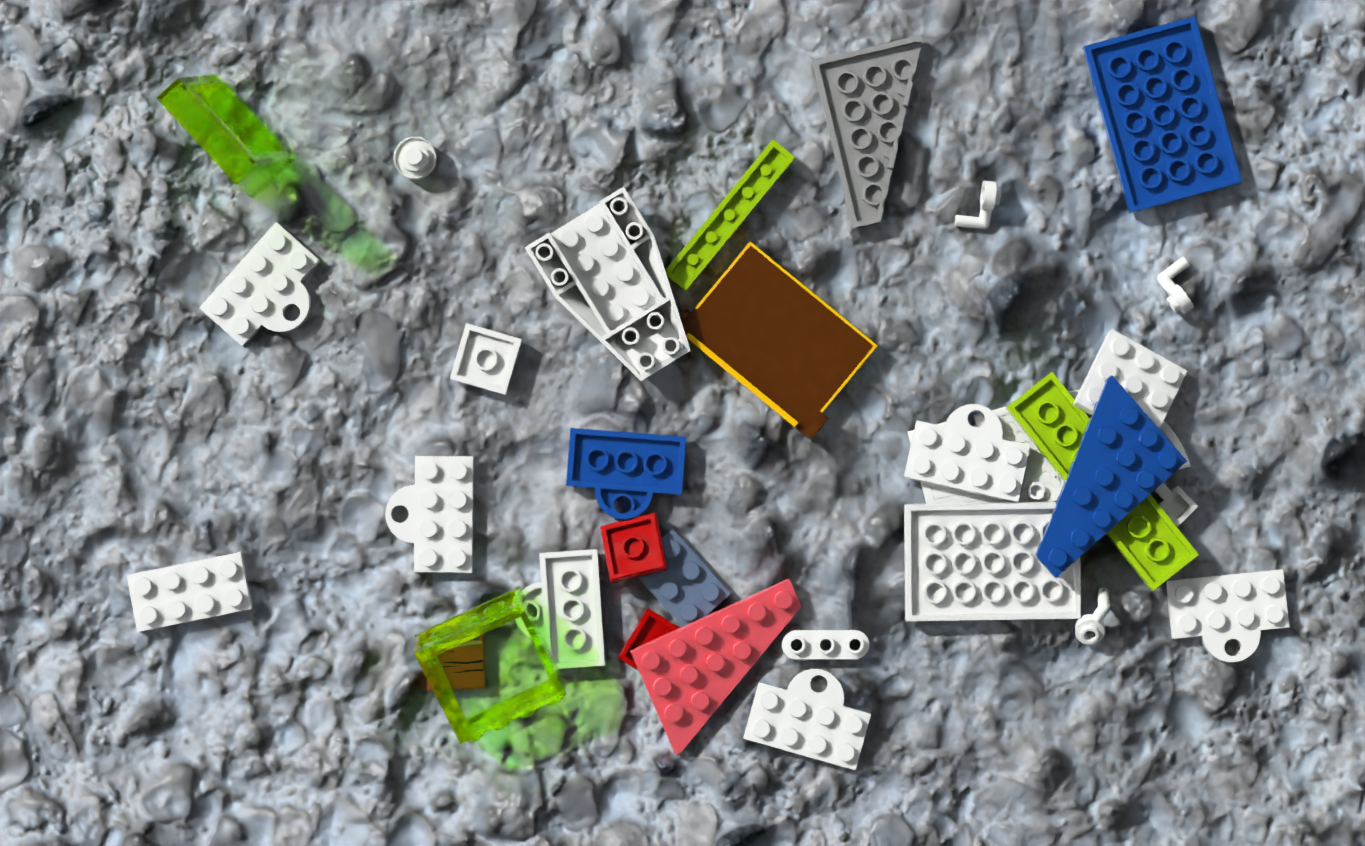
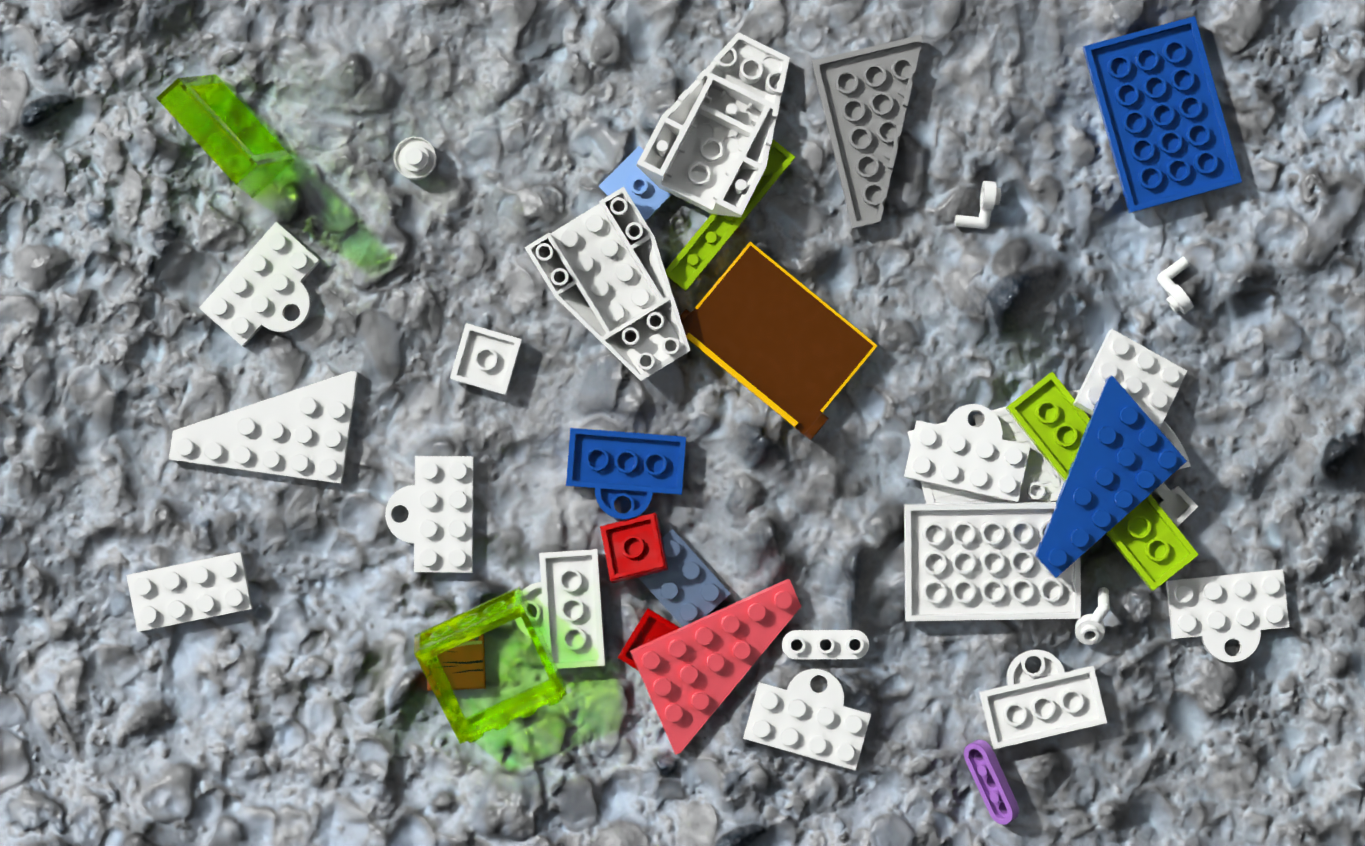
none -> white wing [169,371,358,484]
none -> light blue plate [599,146,672,222]
none -> white wedge [636,32,790,217]
none -> medium lavender plate [964,740,1019,825]
none -> white plate [979,650,1107,749]

